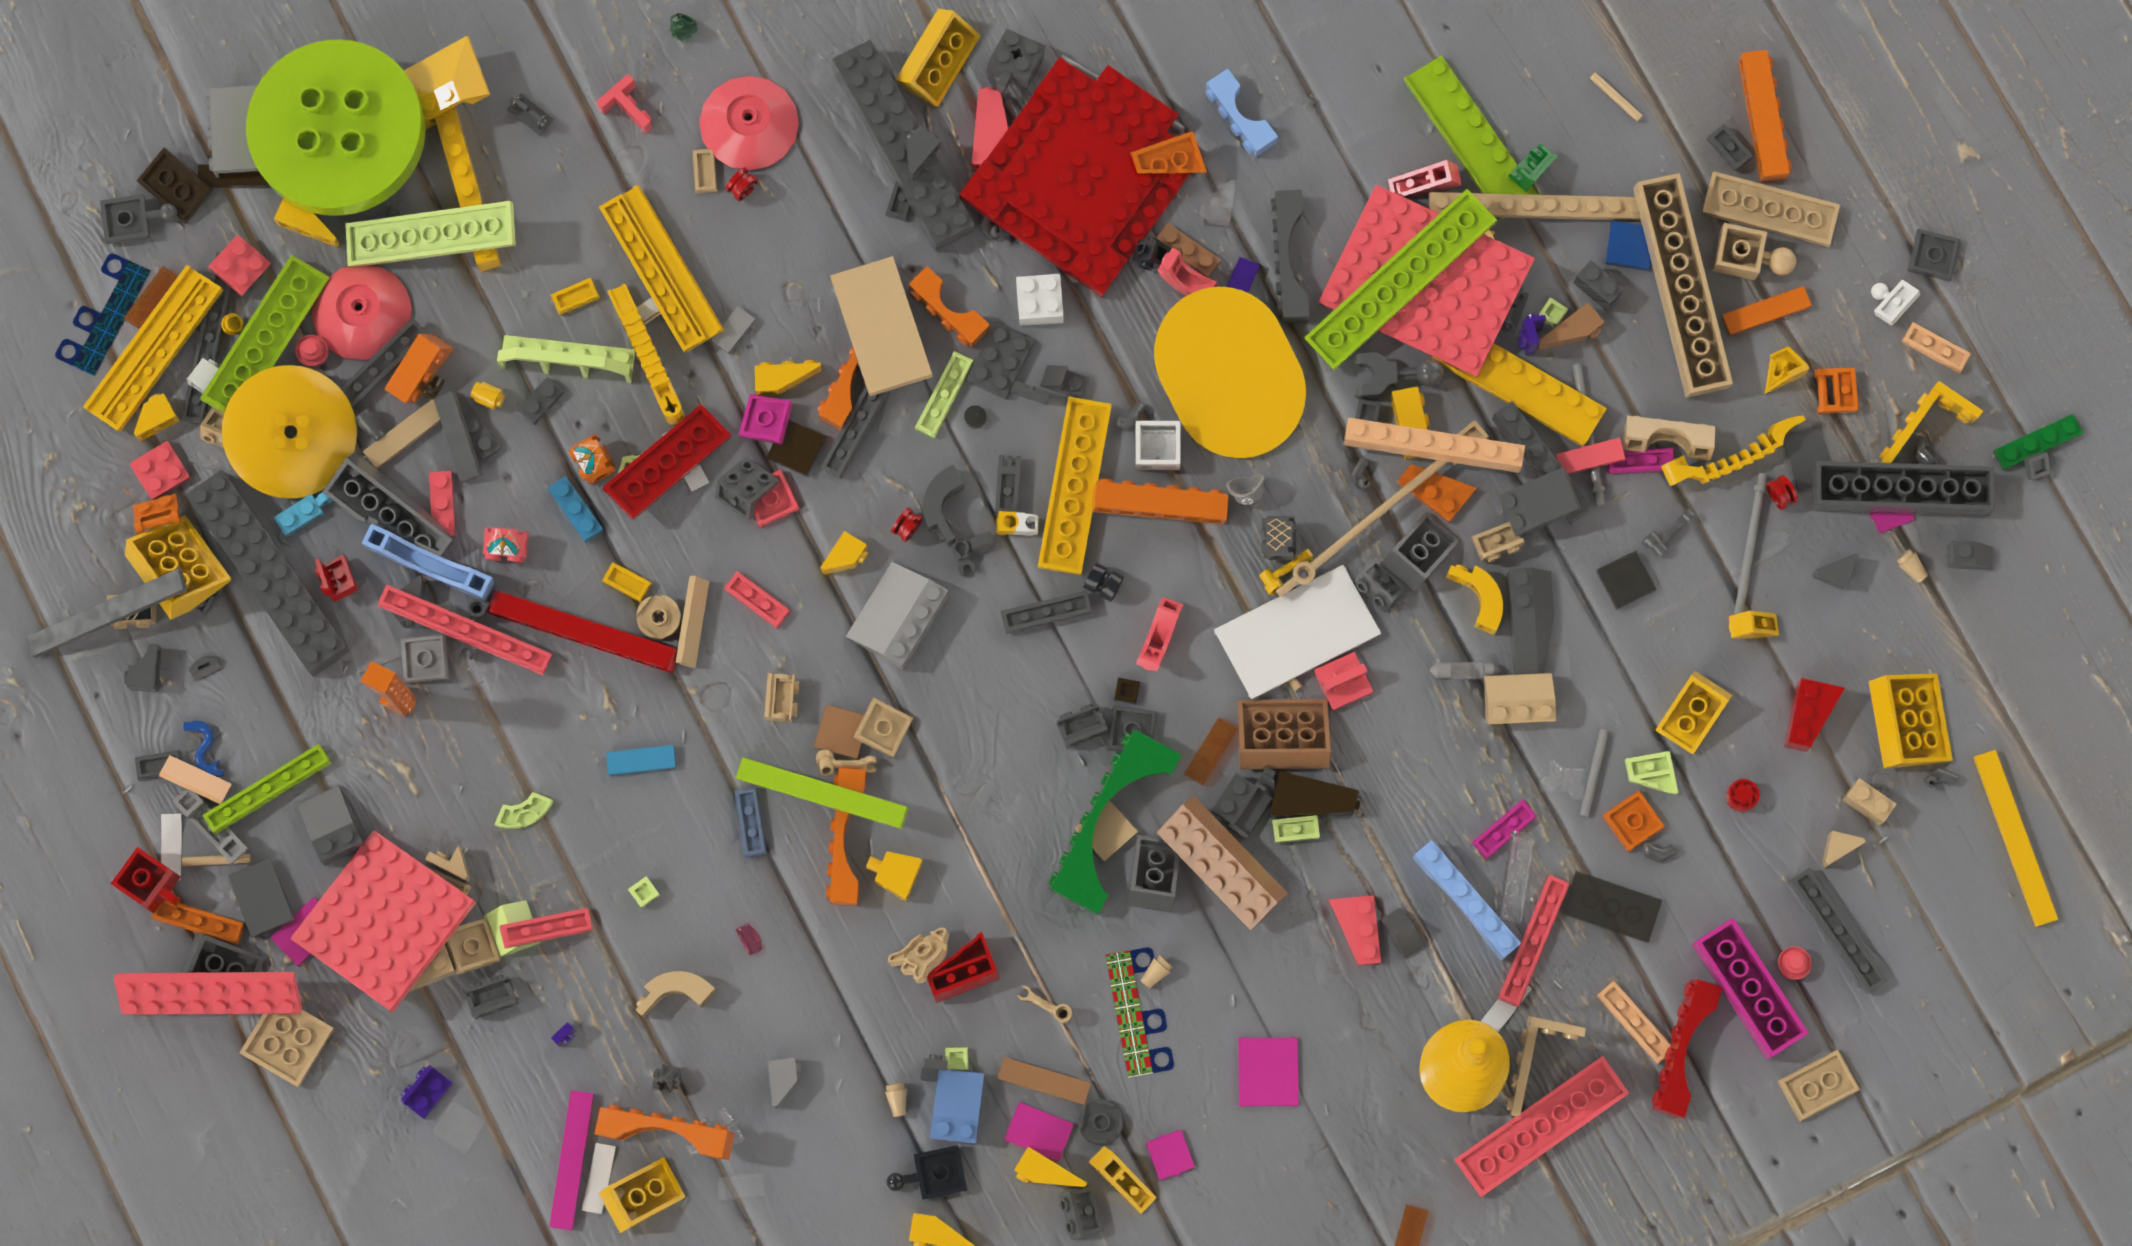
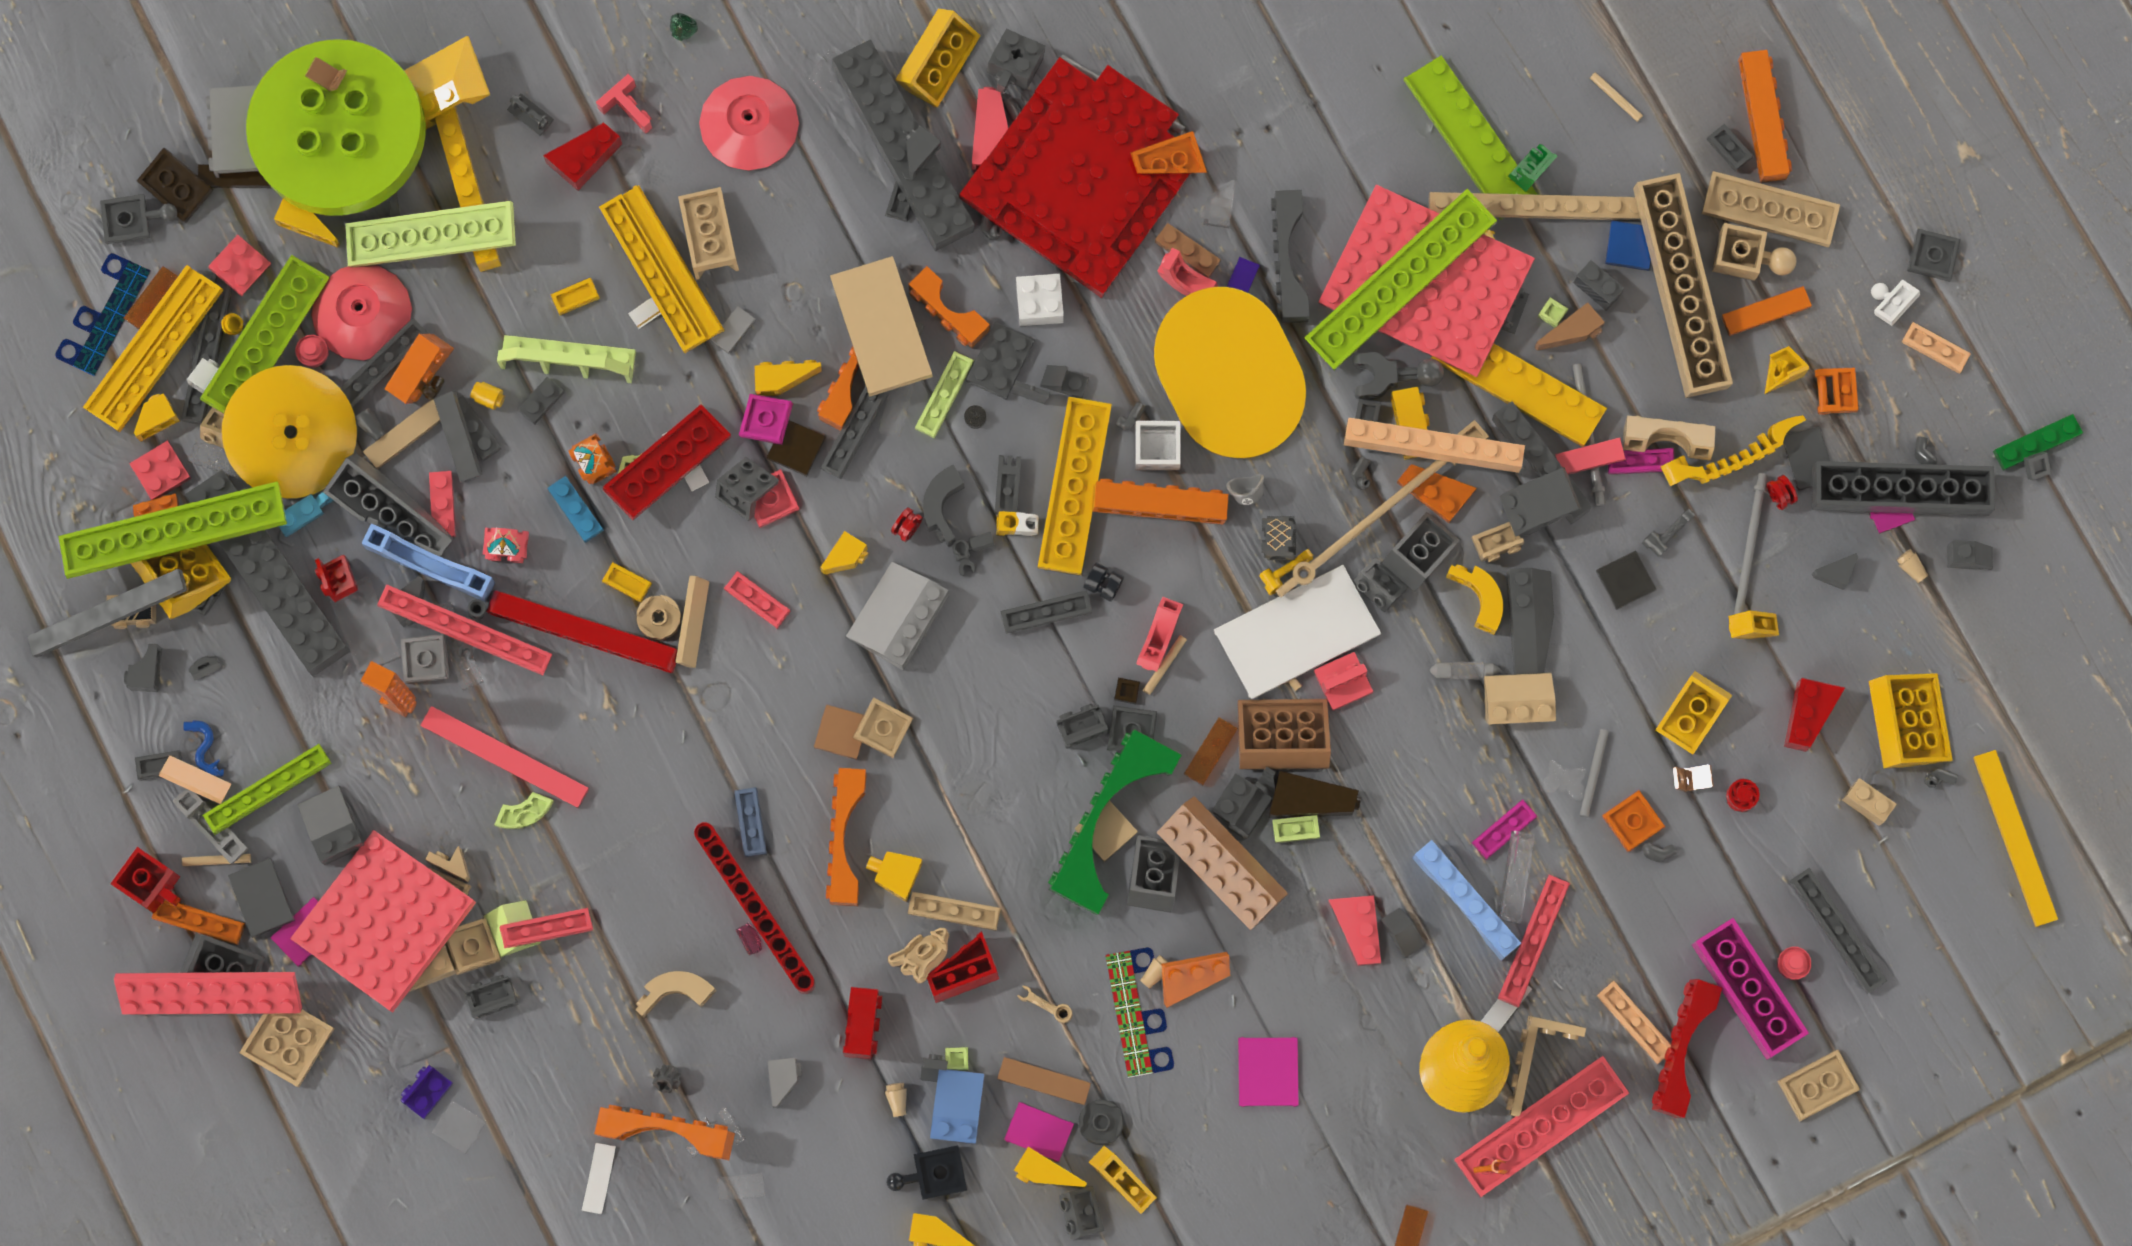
white sticker [161,813,182,881] -> none
dark pink tile [549,1090,594,1231] -> none
dark purple plate [551,1022,576,1047] -> none
yellow slope [599,1157,686,1233] -> none
dark azure tile [606,745,676,776] -> none
yellow piece [607,283,685,425] -> none
yellowish green plate [628,876,660,908] -> none
tan tile [692,149,718,194] -> none
red wheel [725,167,759,202] -> none
lime tile [735,757,909,829] -> none
tan hinge [764,673,800,723] -> none
tan brick [816,750,877,776] -> none
black brick [1132,237,1171,271] -> none
dark pink piece [1146,1129,1195,1180] -> none
light blue arch [1205,69,1278,158] -> none
coral slope [1388,160,1461,198] -> none
dark purple bracket [1518,313,1546,356] -> none
clear smoke tile [1562,871,1662,943] -> none
yellowish green wing [1625,751,1678,795] -> none
tan slope [1822,831,1866,868] -> none
yellow bracket [1879,381,1983,463] -> none
none -> lime plate [58,481,287,579]
none -> medium nougat bracket [305,57,347,92]
none -> coral tile [420,706,589,808]
none -> red wedge [543,122,622,191]
none -> tan plate [678,187,739,280]
none -> red beam [694,822,815,994]
none -> red wedge [843,987,883,1060]
none -> tan tile [908,892,1001,931]
none -> tan bar [1143,635,1187,695]
none -> orange wing [1161,952,1230,1008]
none -> orange hand [1473,1159,1507,1174]
none -> bracket [1673,765,1714,792]

